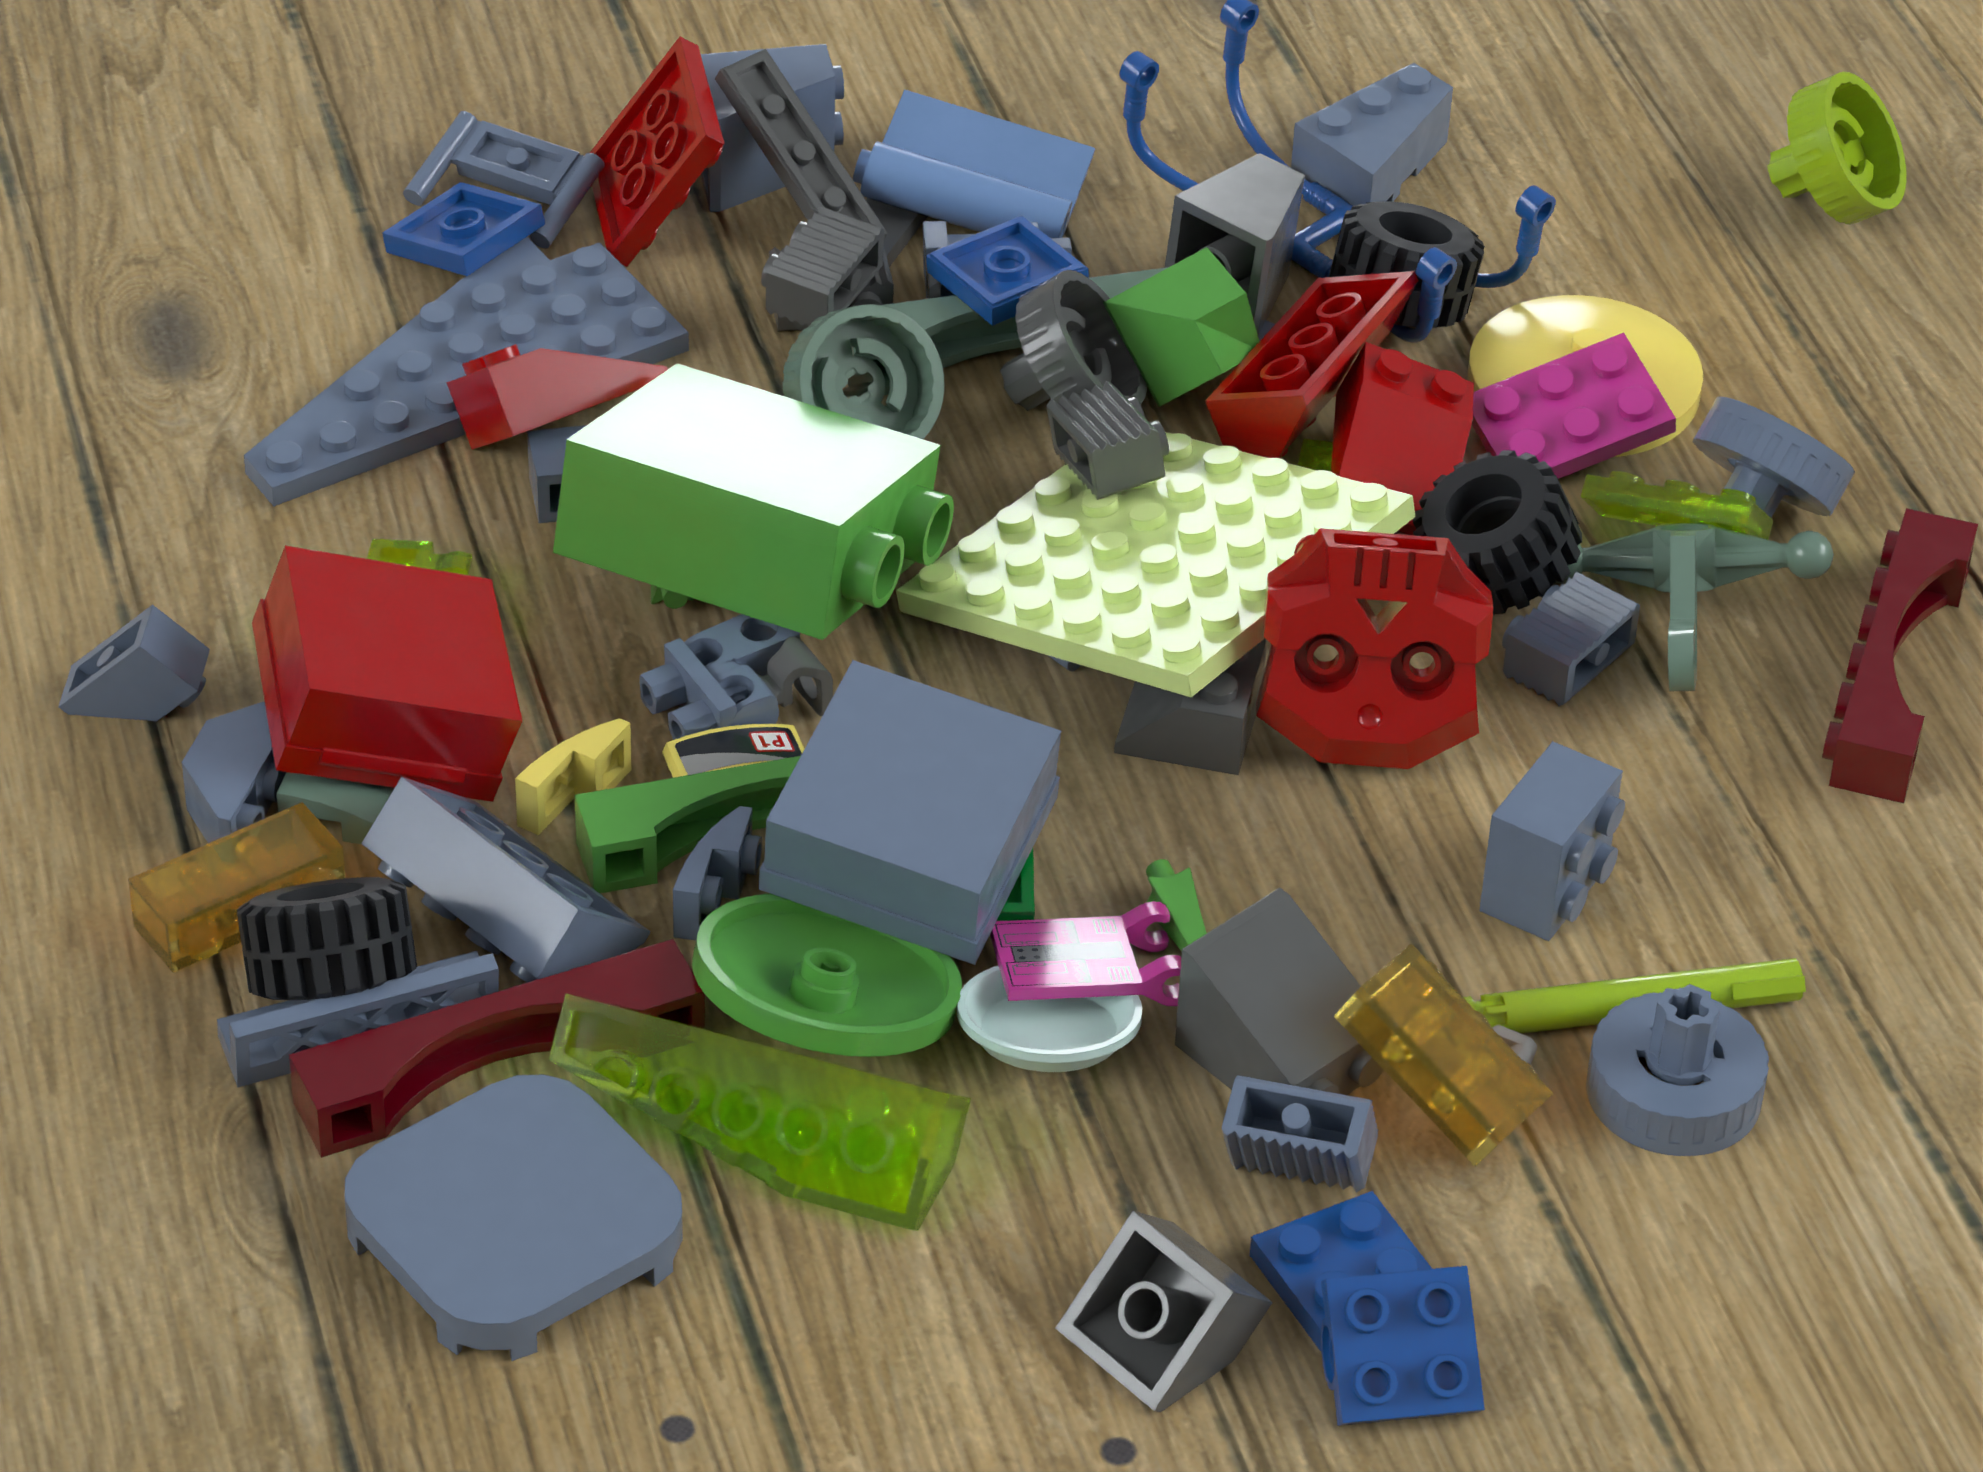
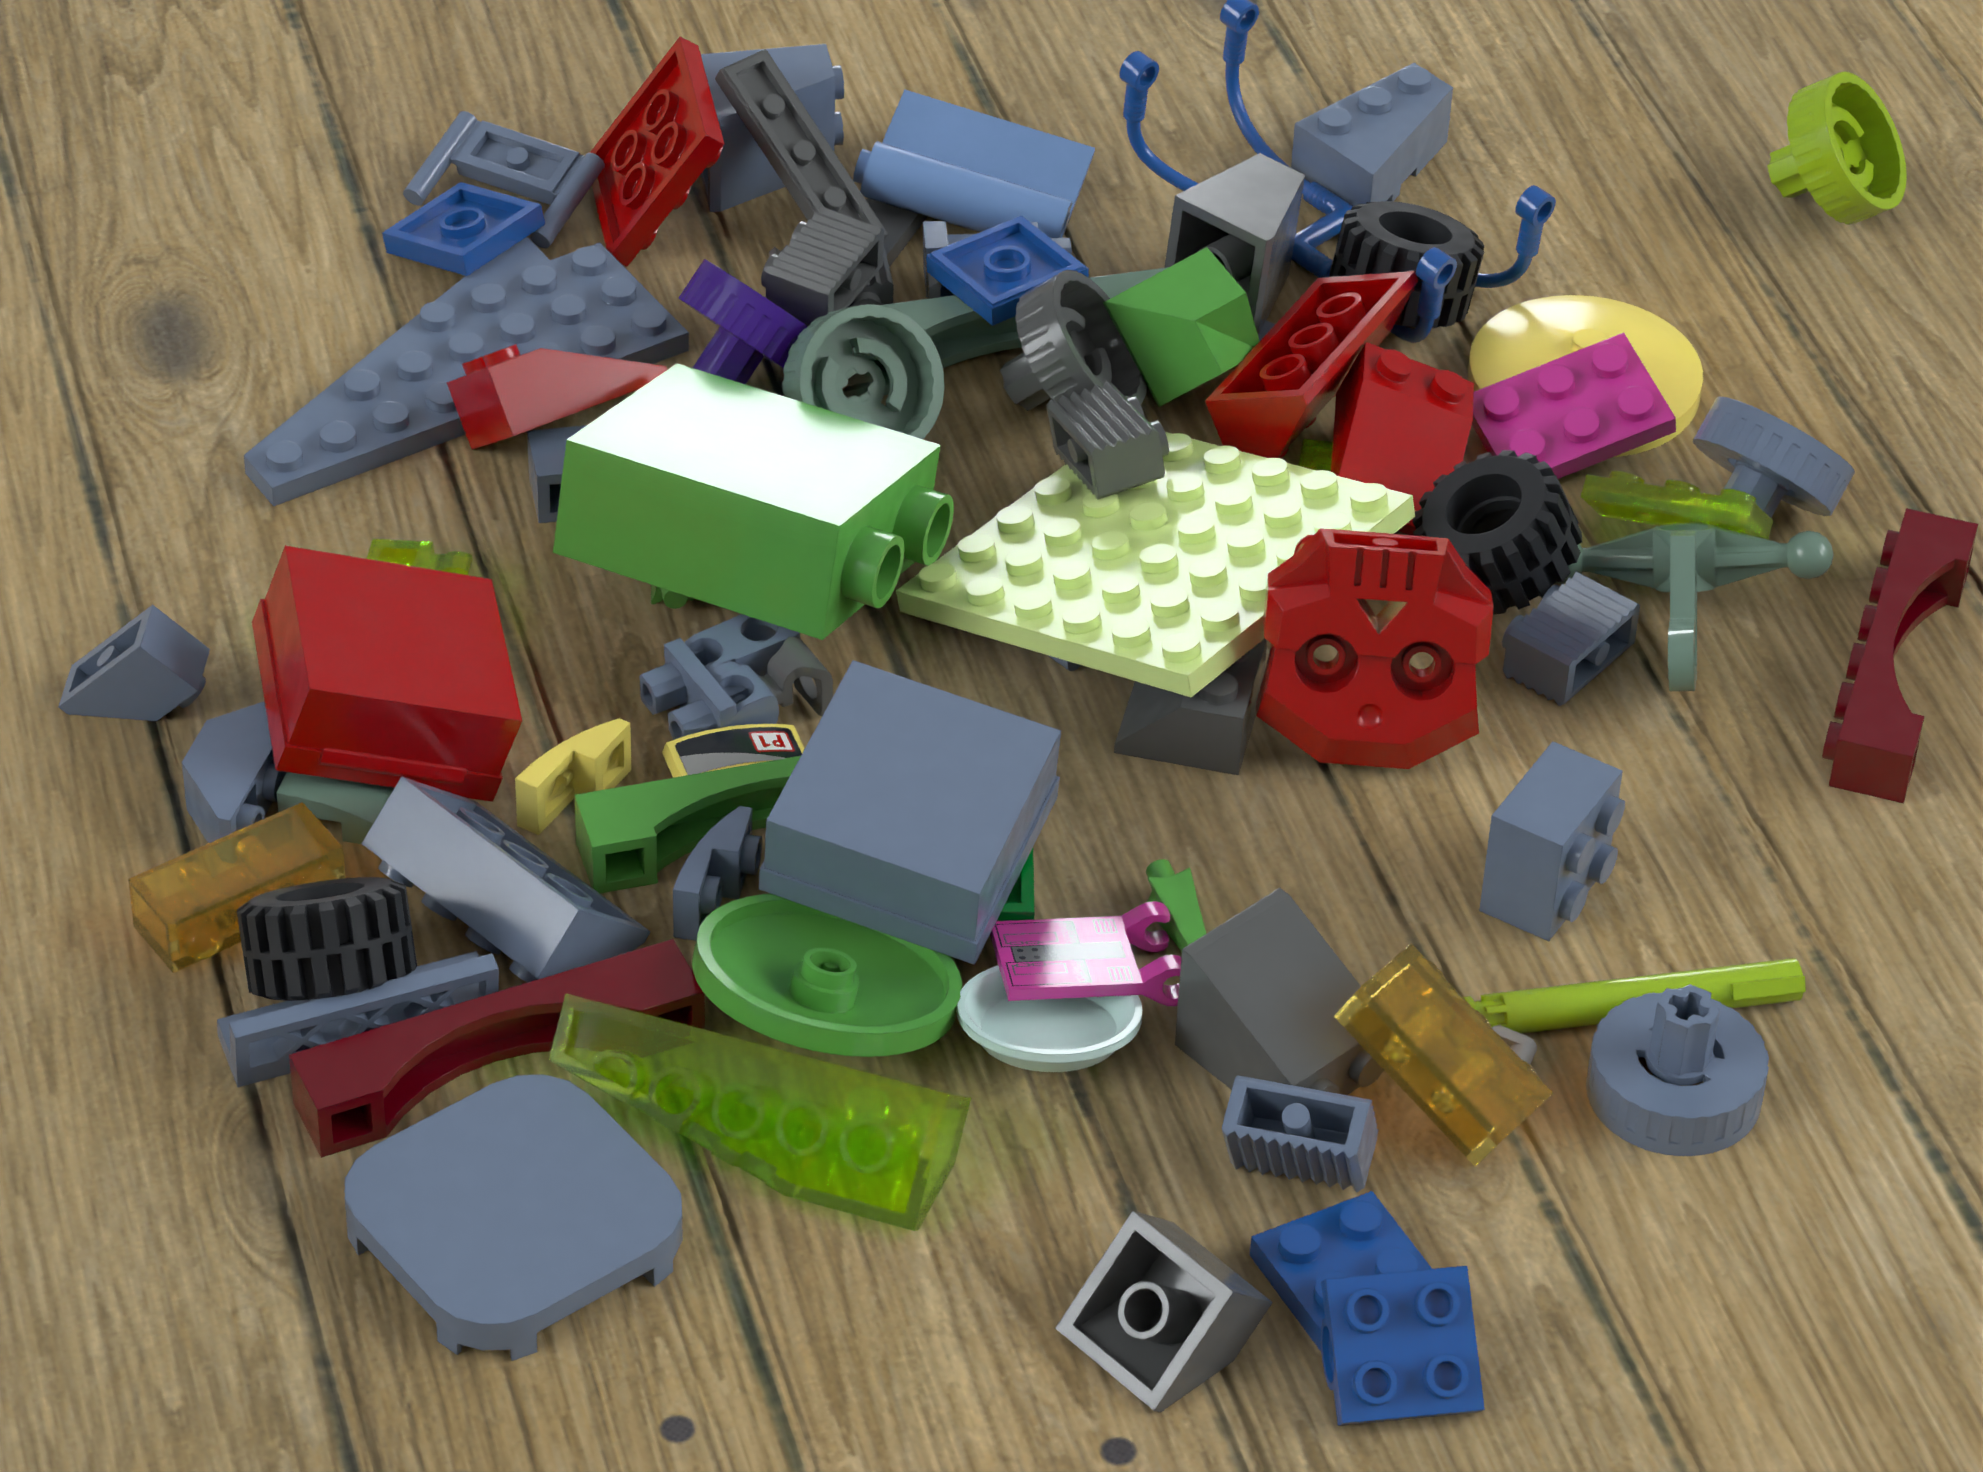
none -> dark purple piece [678,259,808,384]

